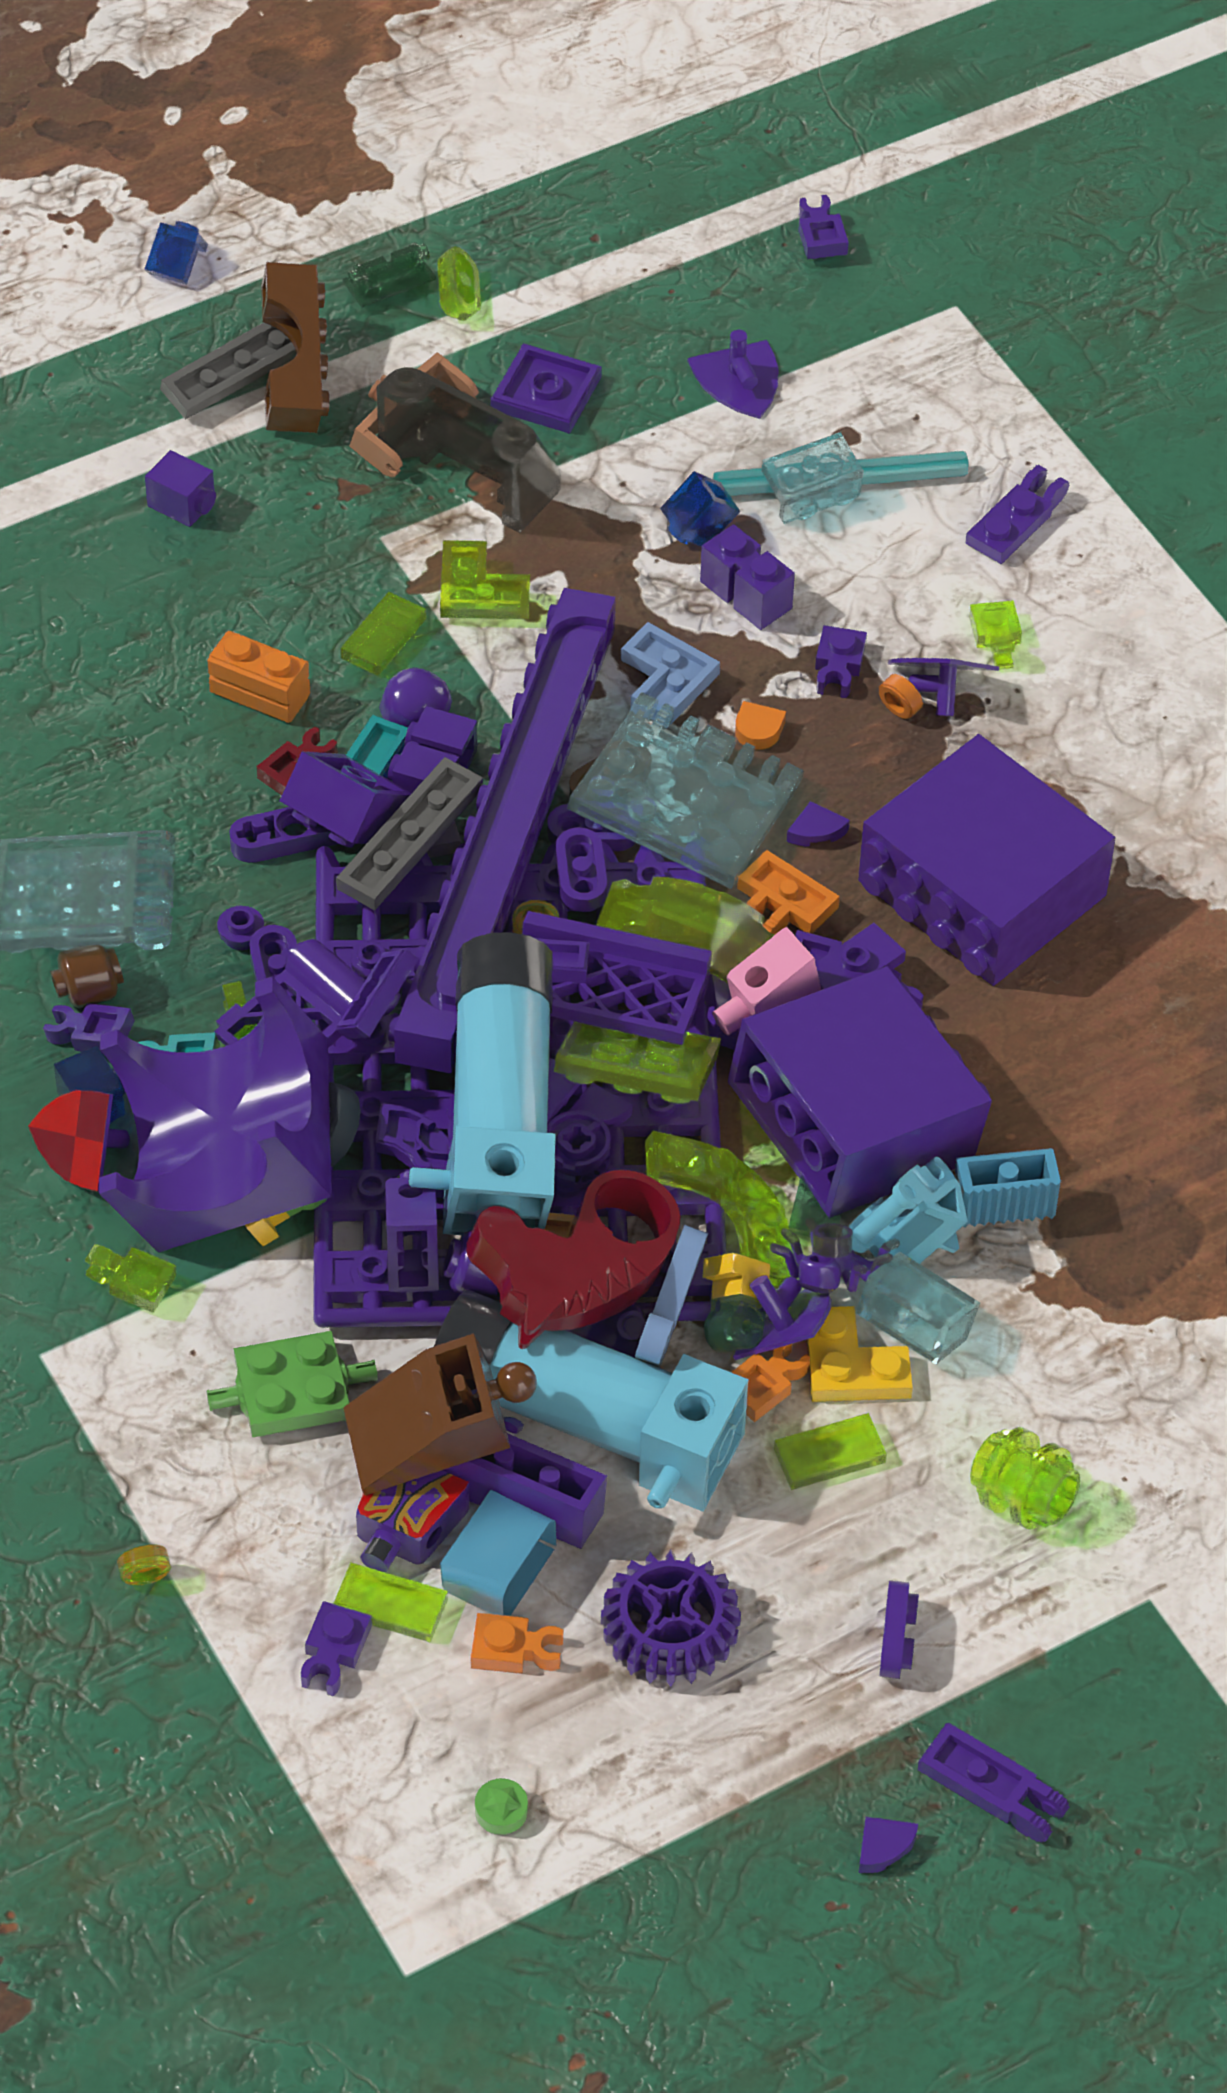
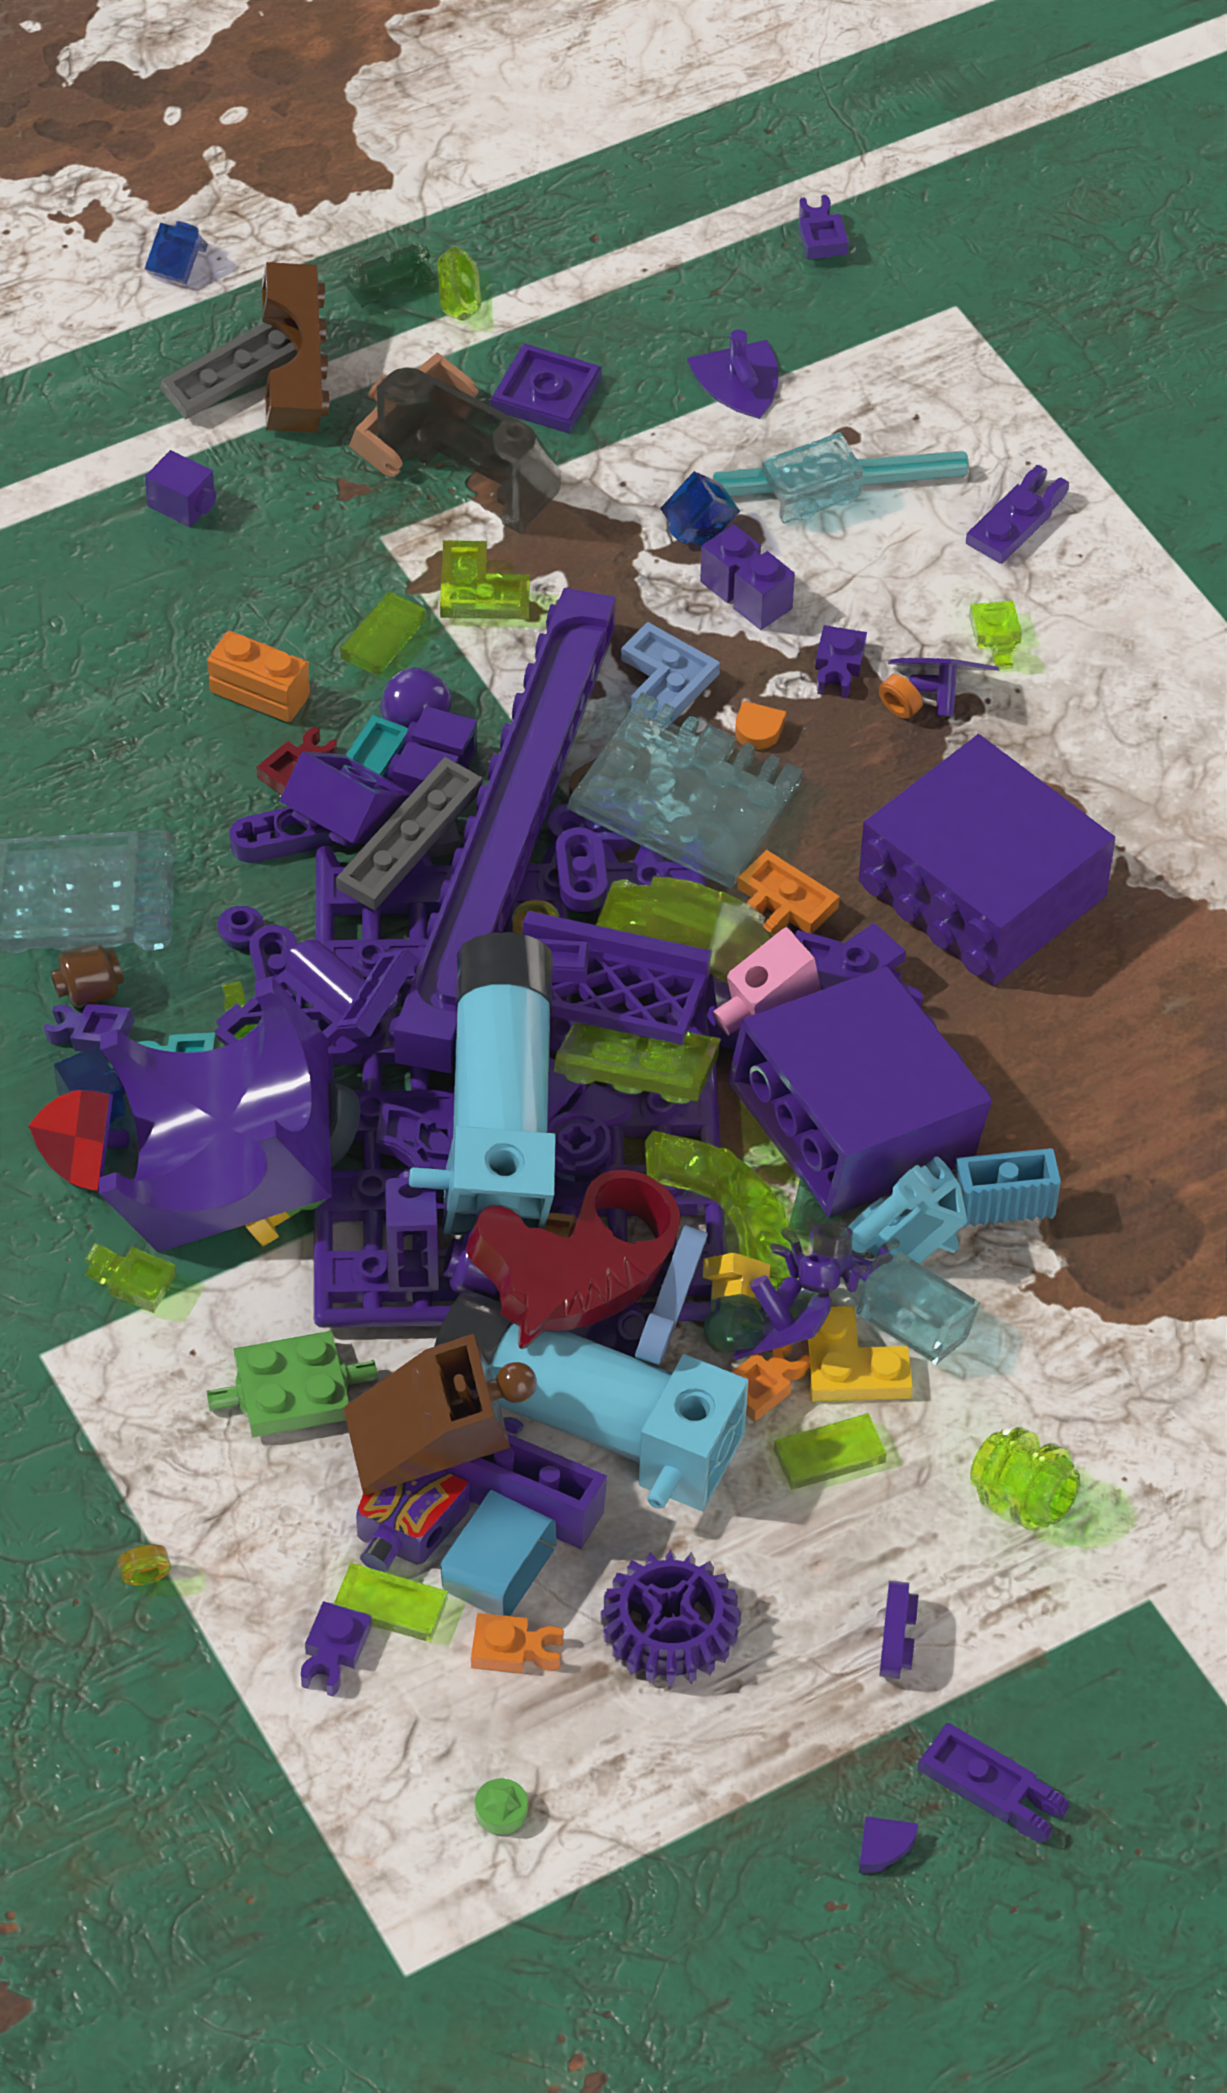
dark purple tile [787,801,850,846] -> none

